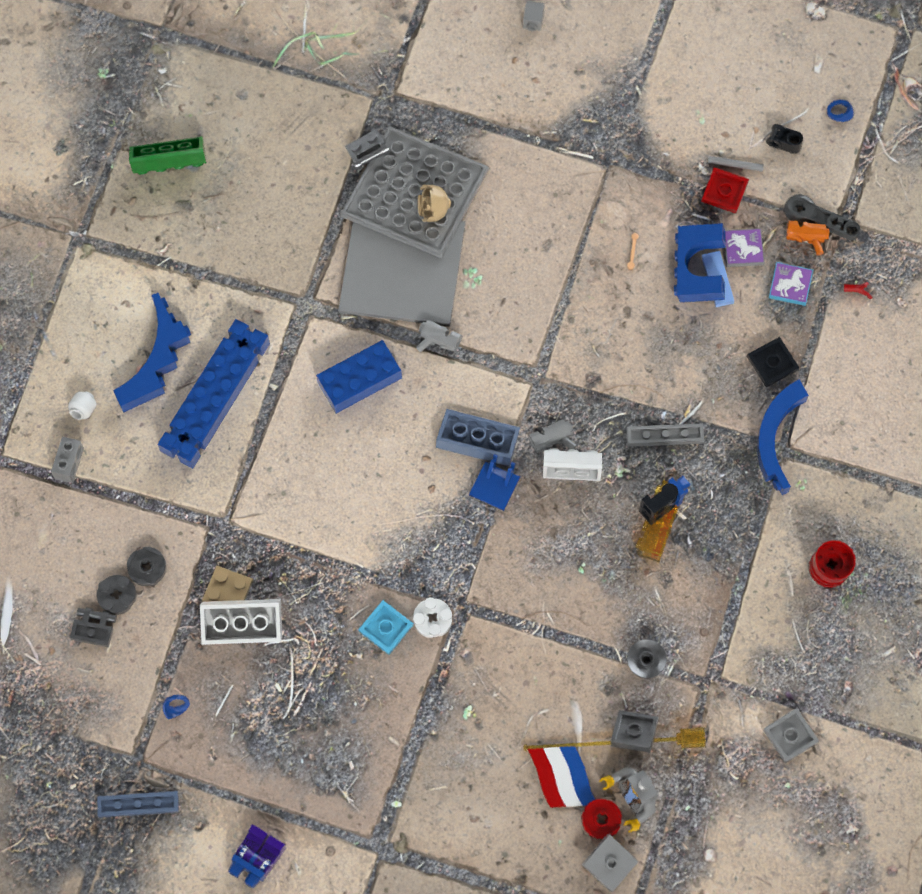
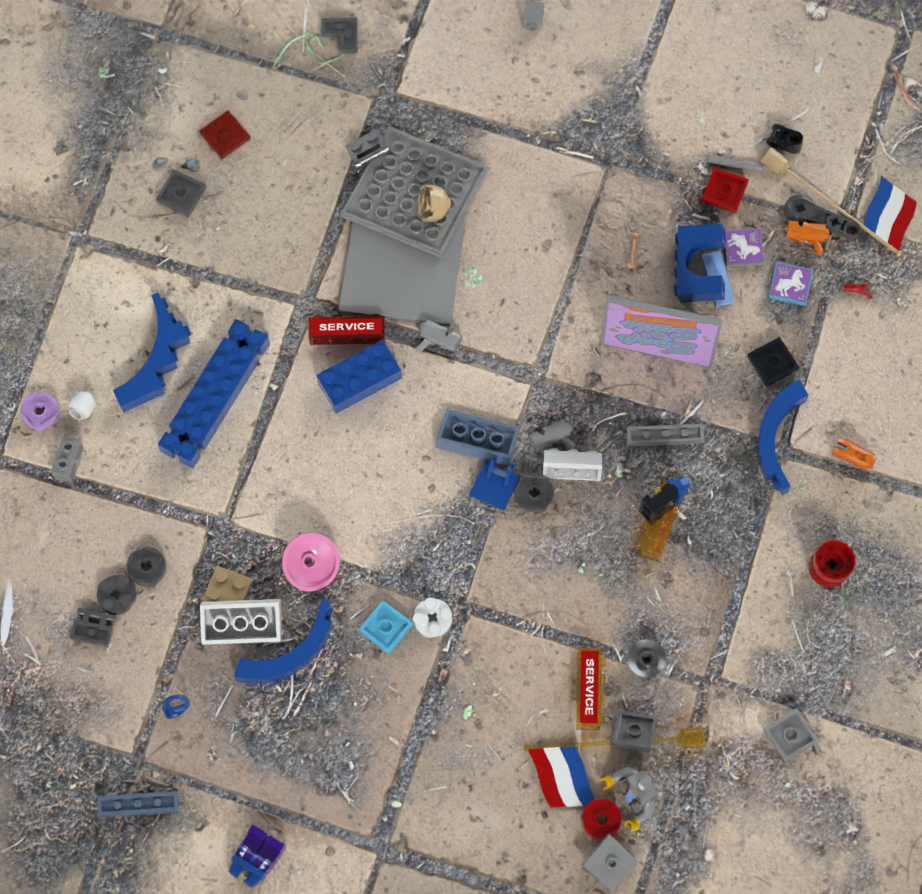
green slope [129,136,206,175] -> none
blue piece [827,100,854,122] -> none
none -> lavender plate [21,392,60,431]
none -> flat silver plate [156,169,207,217]
none -> clear red plate [199,110,251,160]
none -> blue arch [234,599,333,684]
none -> bright pink dish [282,533,340,591]
none -> brick [309,314,385,345]
none -> flat silver plate [321,18,358,54]
none -> flat silver plate [515,473,554,512]
none -> brick [576,648,606,731]
none -> tile [601,295,723,368]
none -> flag [761,147,917,257]
none -> orange piece [832,437,877,471]

